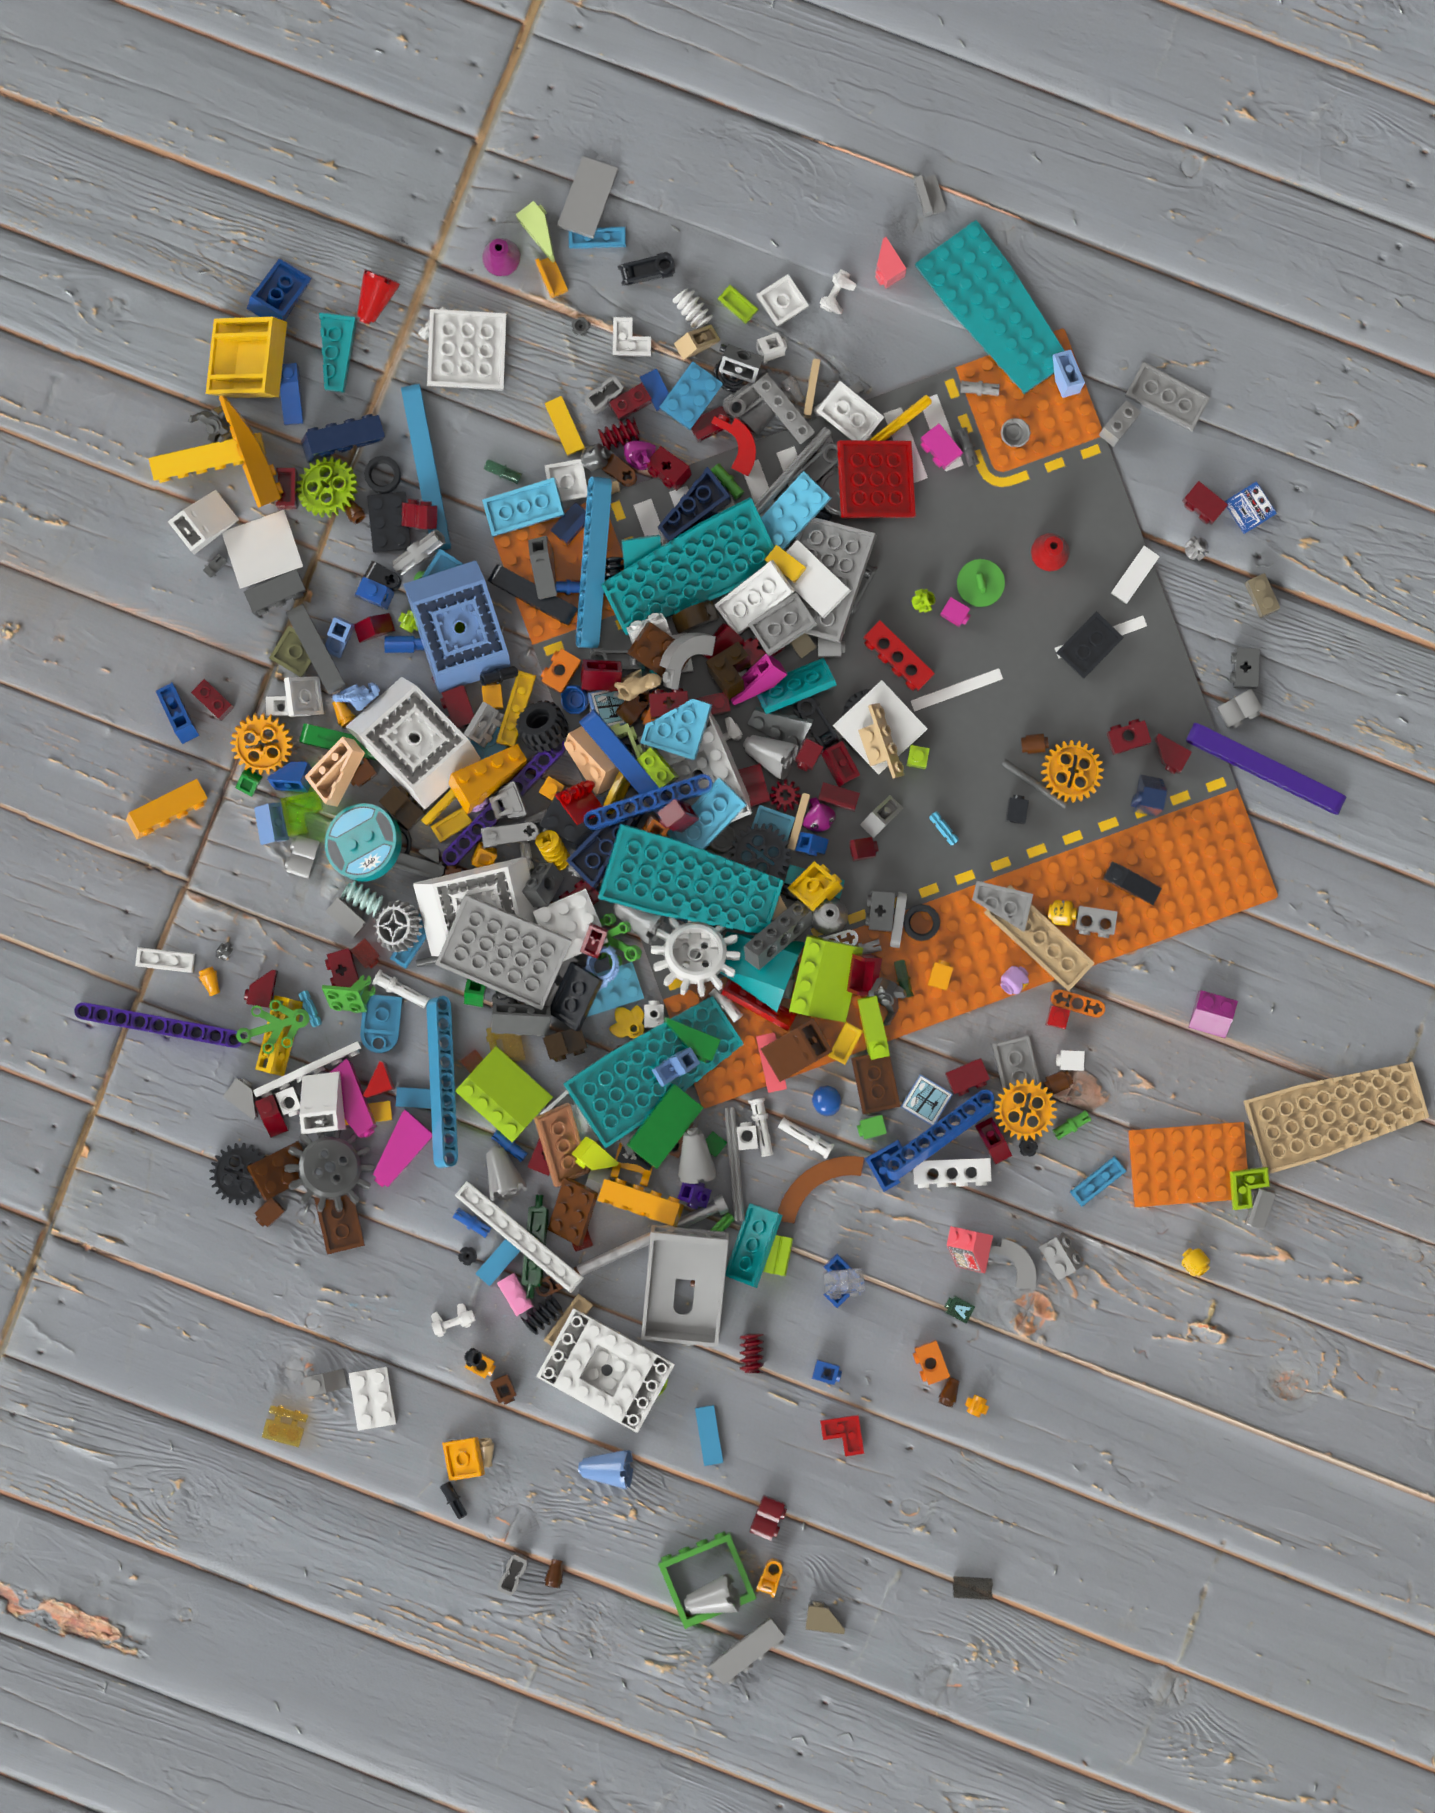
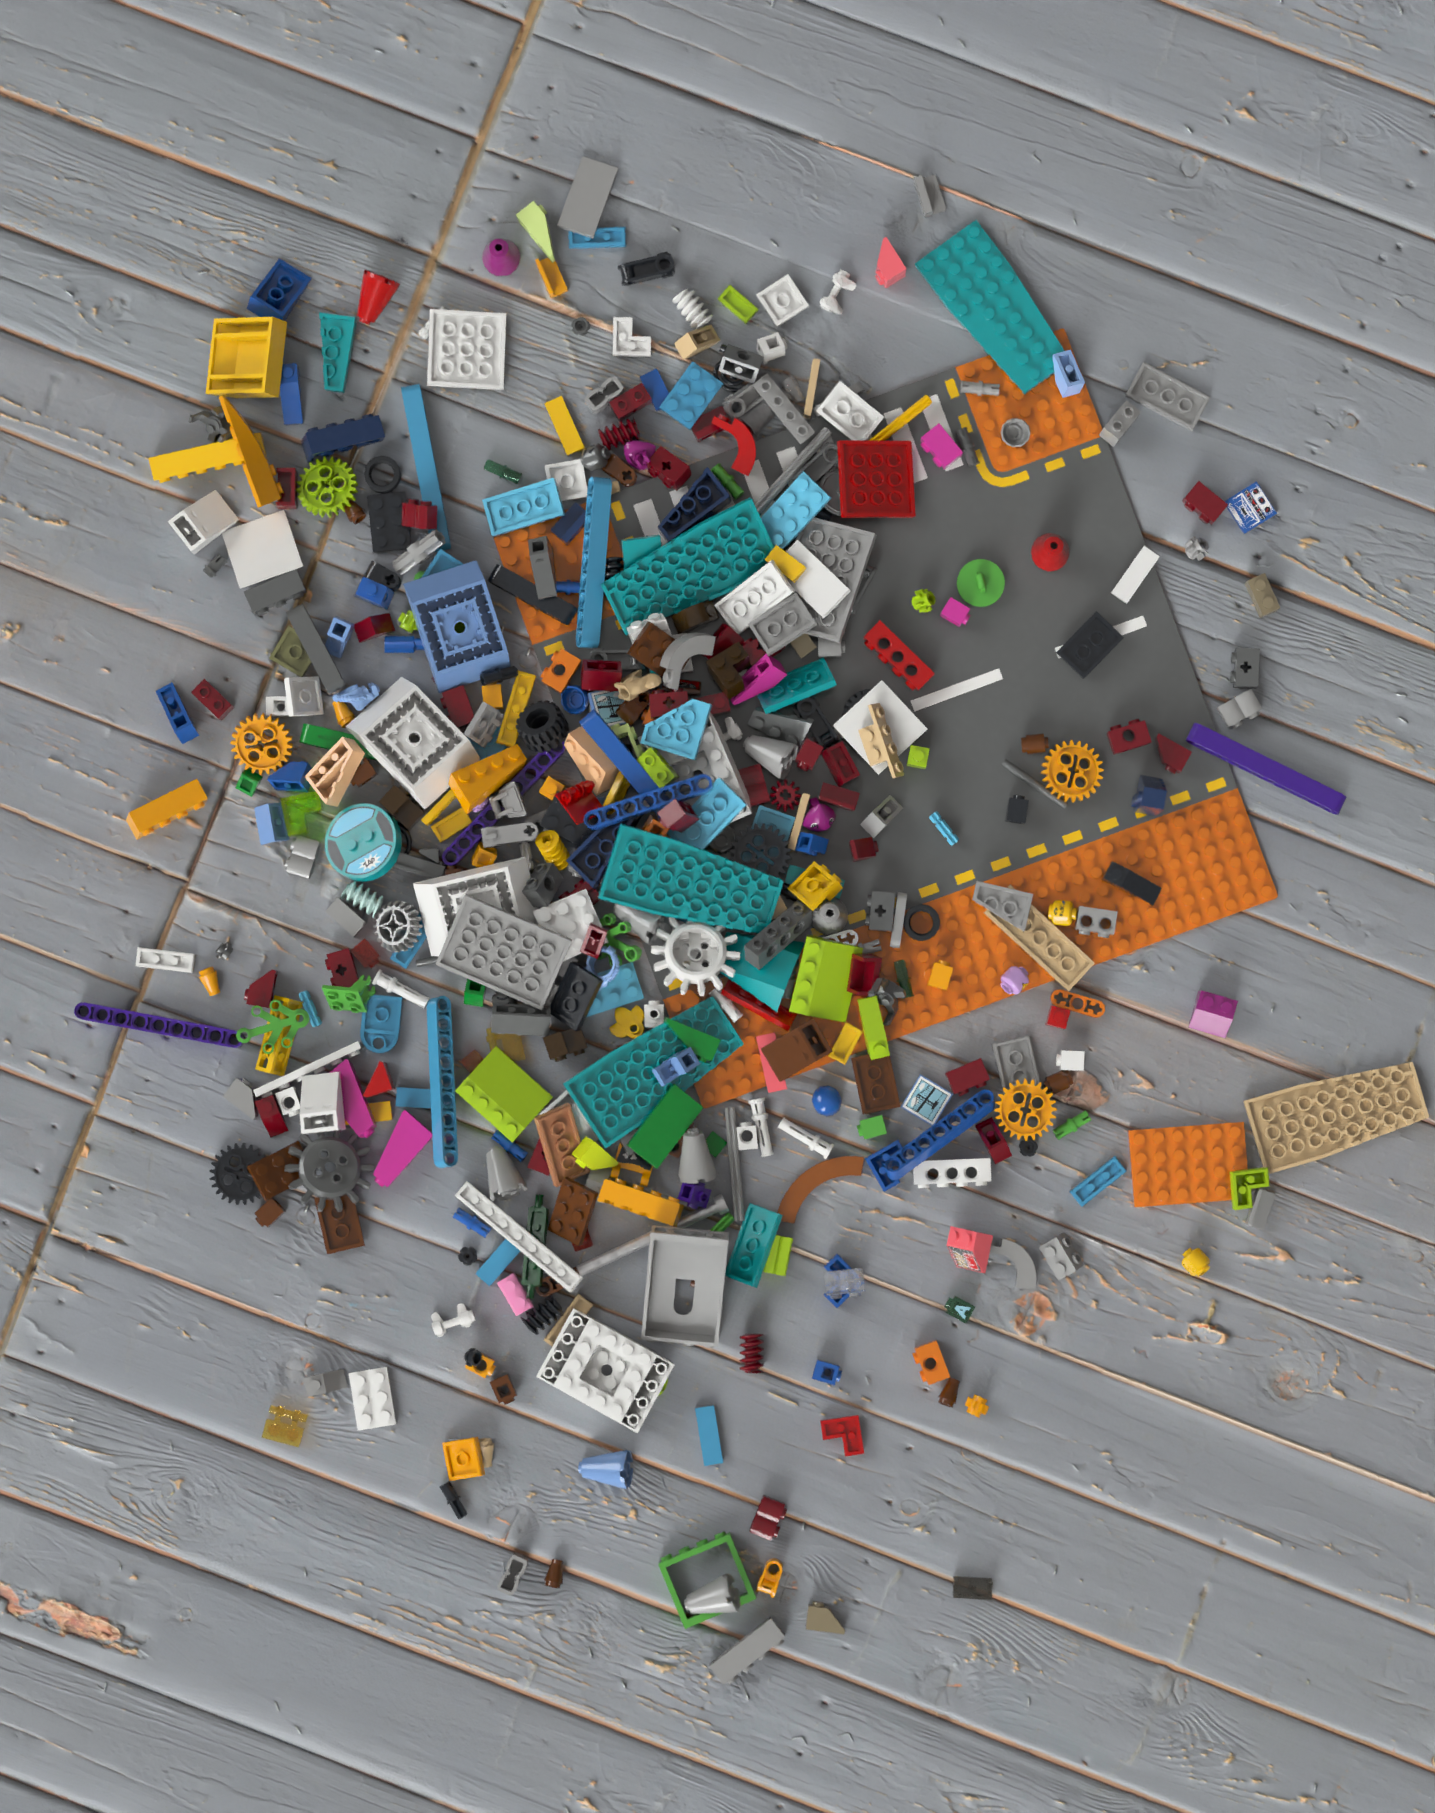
none -> slope [662,679,701,696]

